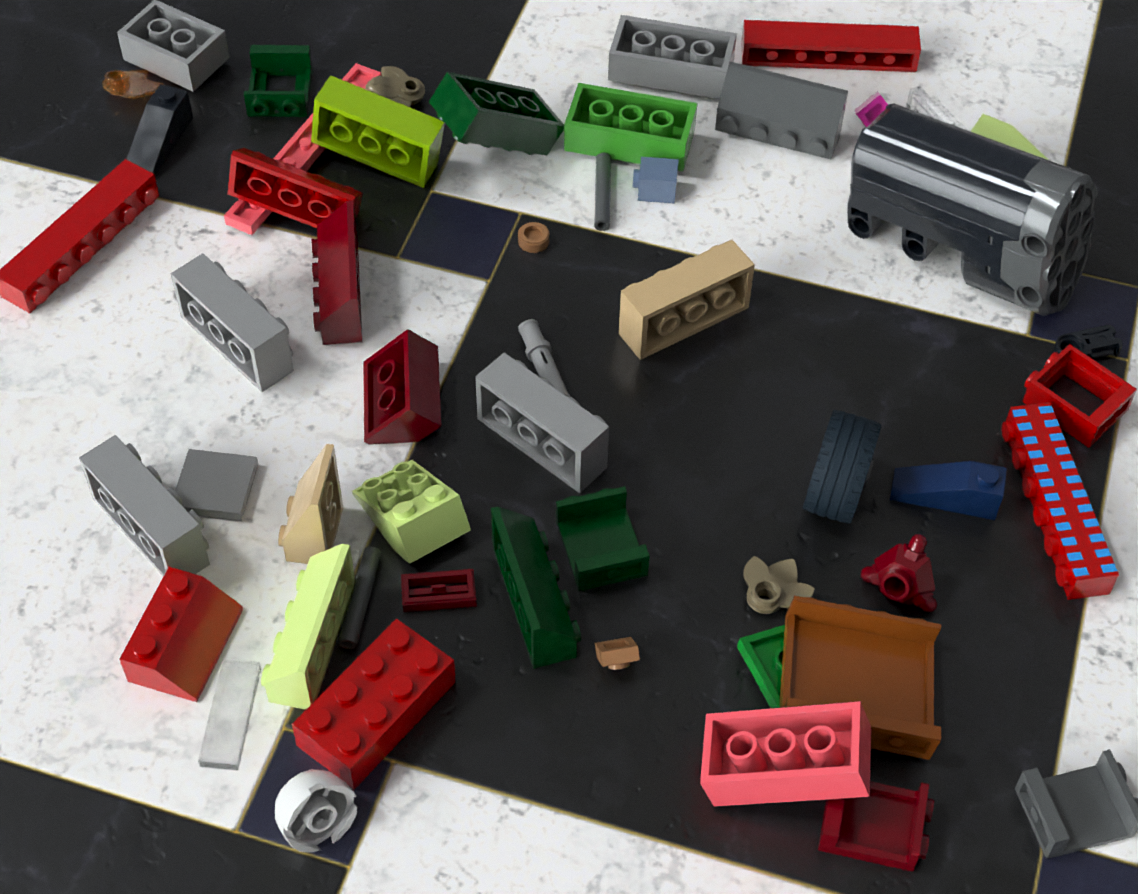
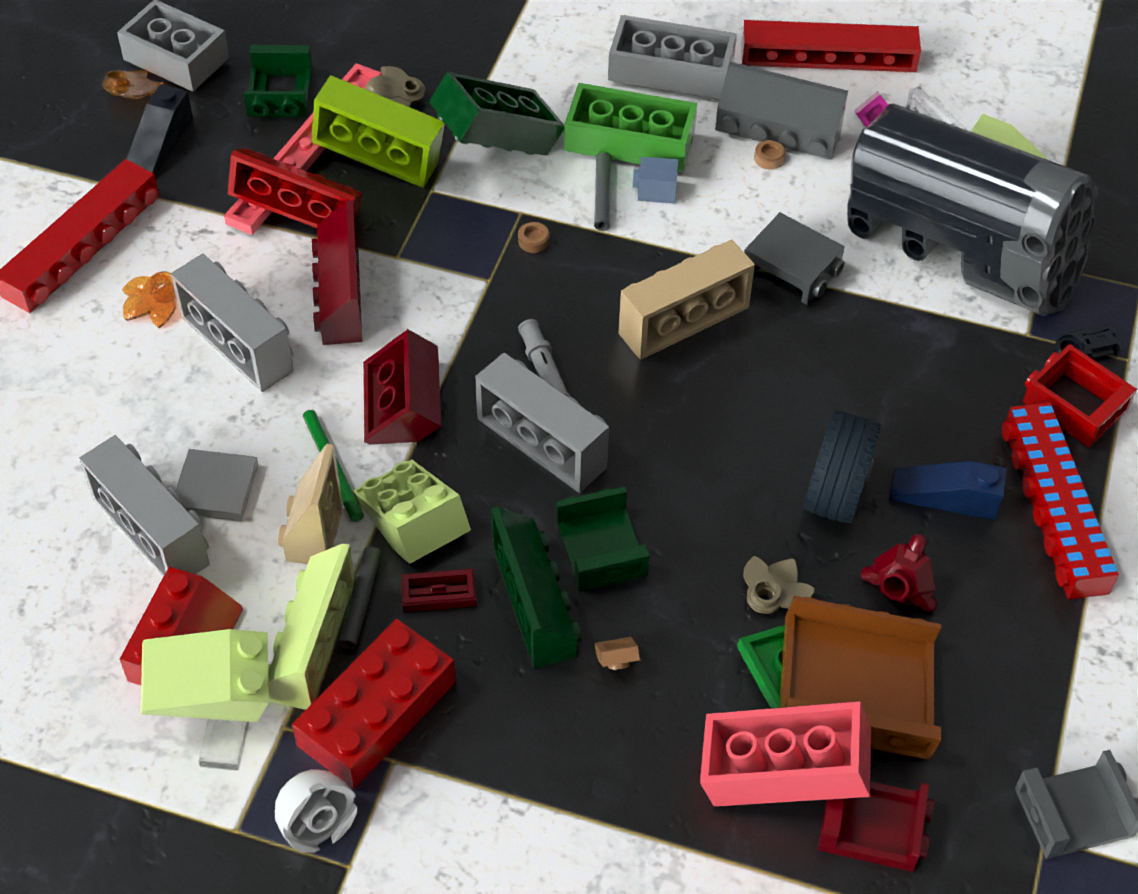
none -> clear orange plate [122,271,176,328]
none -> yellowish green slope [141,629,269,722]
none -> green bar [303,410,364,522]
none -> dark grey panel [744,212,845,305]
none -> medium nougat tile [754,140,786,170]

